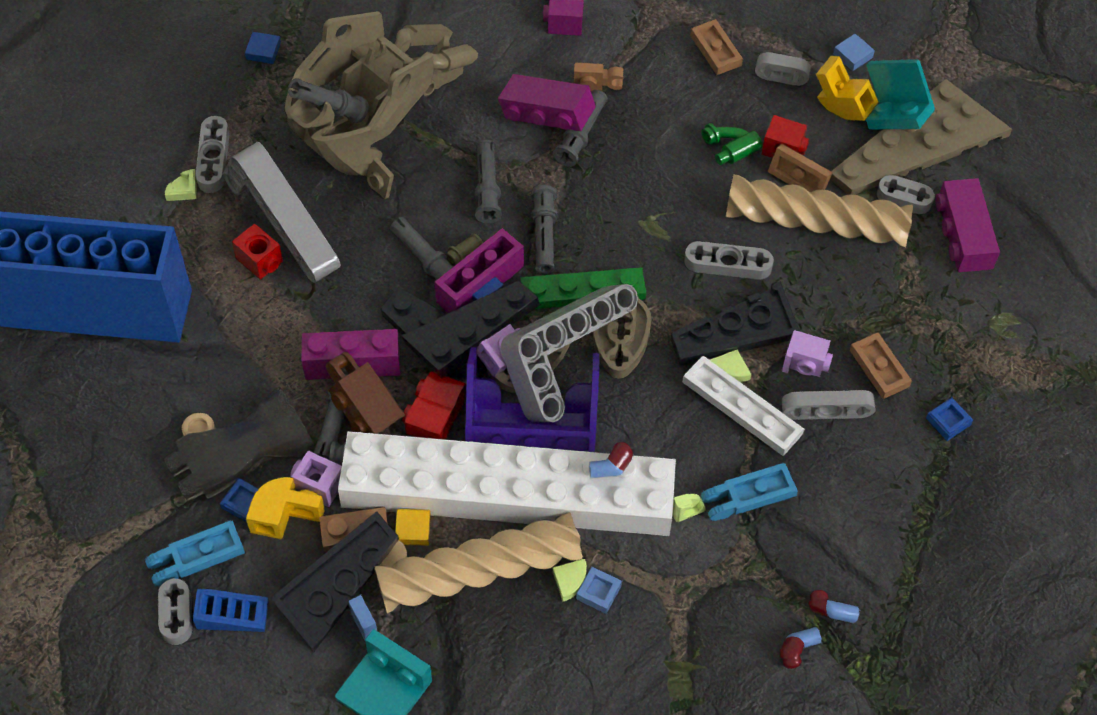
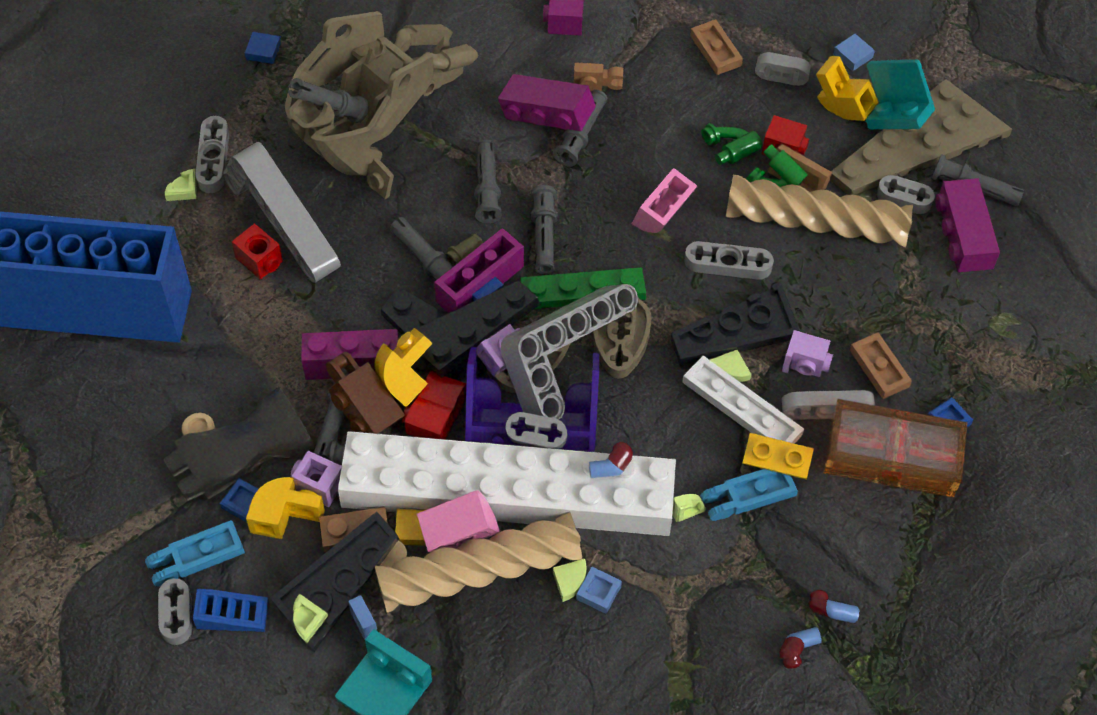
none -> yellowish green tile [293,594,328,643]
none -> yellow brick [375,328,433,407]
none -> bright pink brick [417,490,500,552]
none -> light grey beam [506,412,567,449]
none -> bright pink brick [632,168,697,233]
none -> yellow hinge [742,433,814,480]
none -> green plant [746,144,808,187]
none -> brick [824,399,968,498]
none -> dark grey pin [931,154,1025,207]

